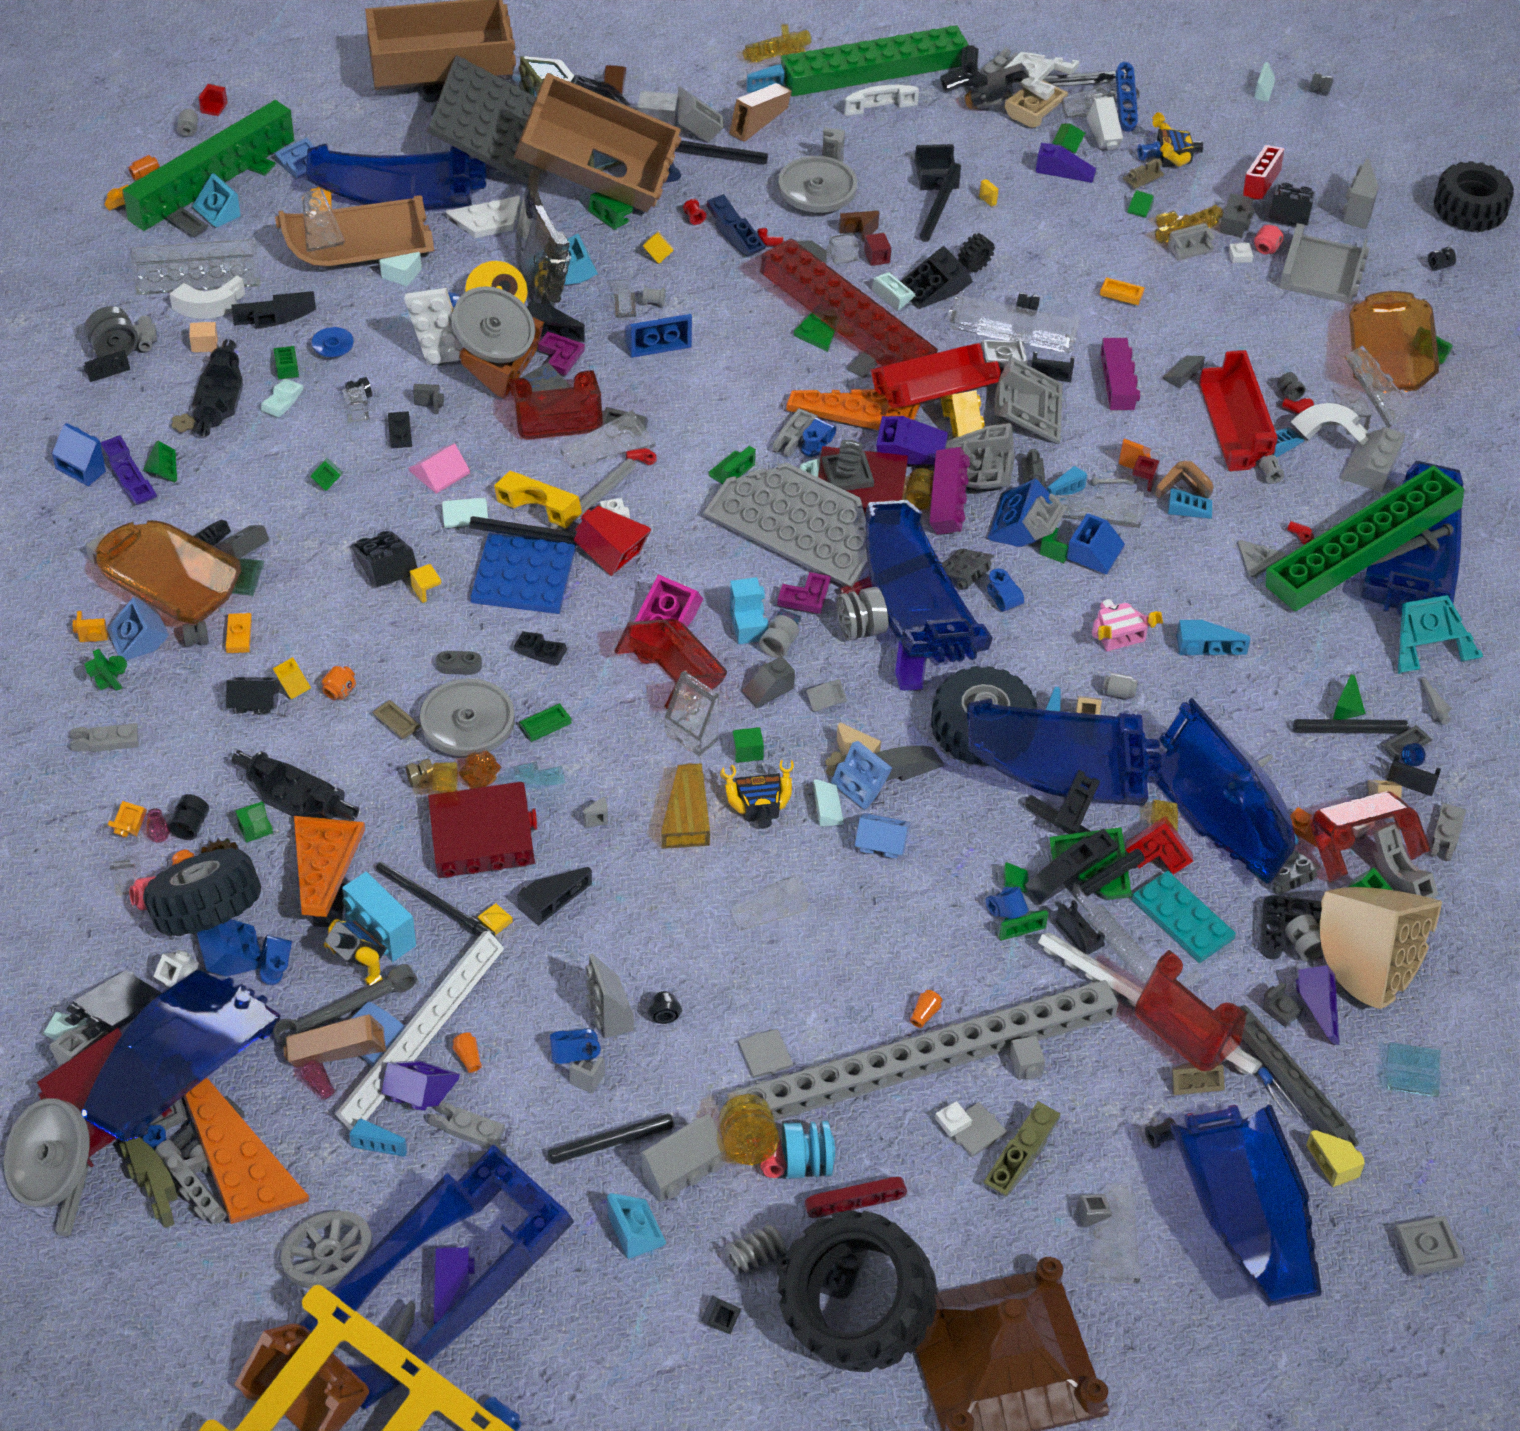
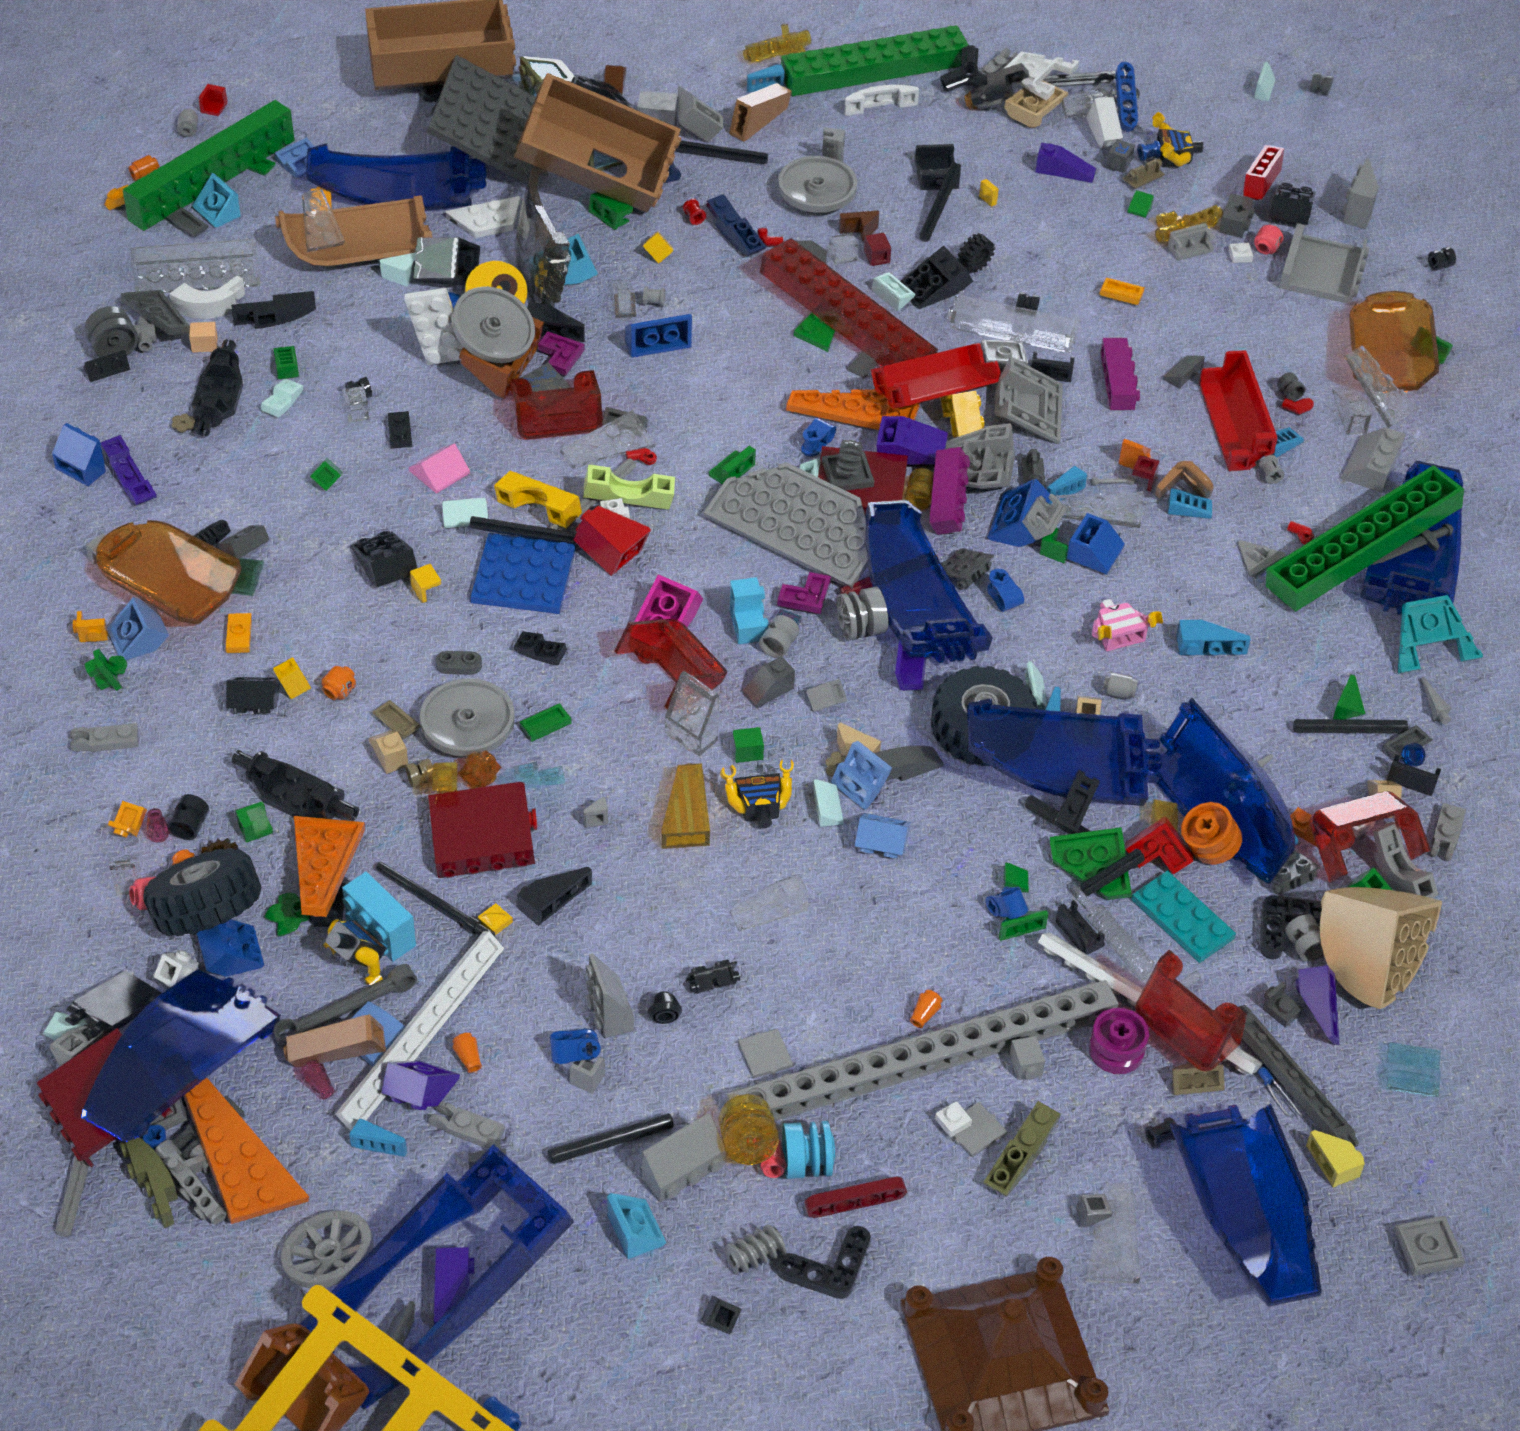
light grey dish [4,1098,89,1208] -> none
green slope [143,440,177,483] -> none
dark grey wheel [182,621,209,647] -> none
blue piece [259,935,292,985] -> none
blue dish [312,327,354,357] -> none
dark grey bracket [413,384,444,414] -> none
light grey hinge [772,408,818,457] -> none
black tyre [778,1210,938,1372] -> none
black slope [1025,828,1119,905] -> none
green panel [1052,123,1085,153] -> none
white arch [1291,403,1369,445] -> none
black tyre [1434,161,1514,232] -> none
none -> dark grey wing [121,290,190,336]
none -> green plate [264,892,311,936]
none -> tan slope [368,730,408,774]
none -> slope [413,237,481,286]
none -> yellowish green arch [583,464,675,510]
none -> black hinge [686,960,740,994]
none -> light aqua slope [1025,661,1047,711]
none -> magenta wheel [1089,1008,1149,1074]
none -> dark grey brick [1106,139,1135,173]
none -> orange wheel [1181,802,1242,865]

